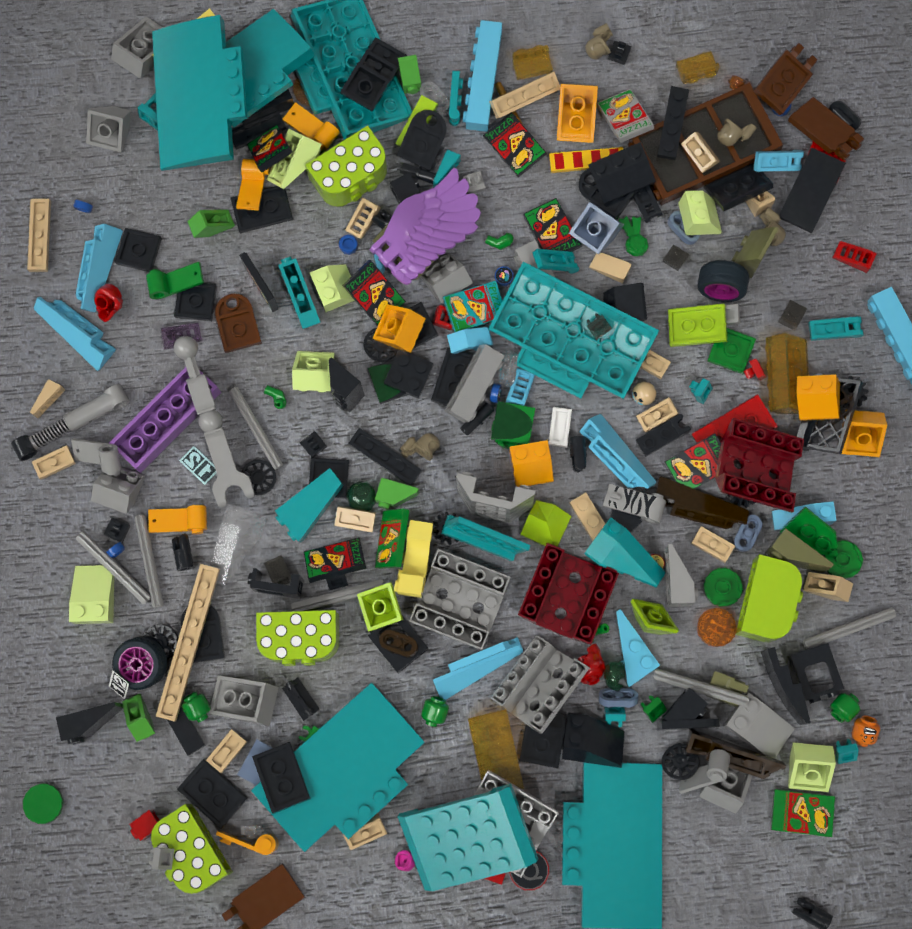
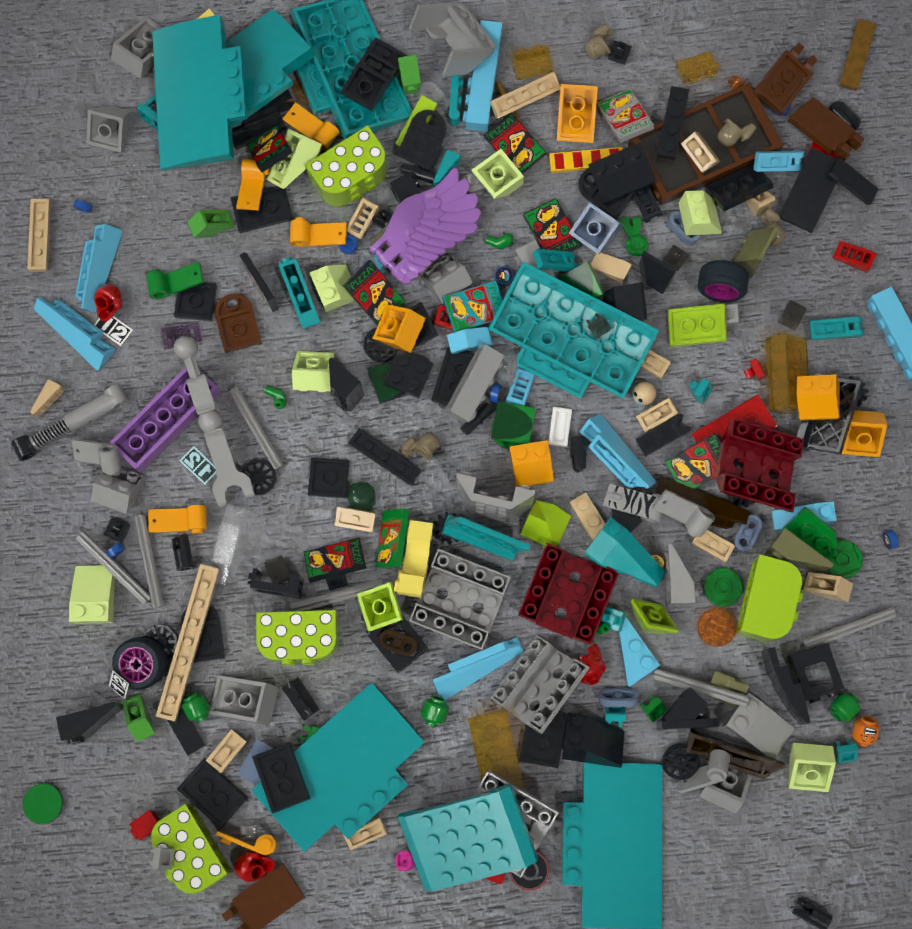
tan plate [32,445,76,480] -> none
black tile [115,228,162,272] -> none
teal slope [275,468,344,543] -> none
black tile [300,431,327,458] -> none
bright green slope [375,478,419,509] -> none
clear green hair [604,660,625,691] -> none
green tile [707,328,756,374] -> none
tile [771,789,835,837] -> none
none -> sticker [94,316,133,346]
none -> red head [234,850,275,882]
none -> light orange door [289,217,347,247]
none -> light grey windscreen [409,2,495,76]
none -> yellowish green slope [471,149,524,199]
none -> tile [557,261,605,299]
none -> teal tile [601,607,626,631]
none -> black slope [639,251,677,294]
none -> light grey door [653,489,715,537]
none -> black tile [828,157,878,205]
none -> pearl gold tile [839,19,877,91]
none -> blue tile [882,529,898,550]

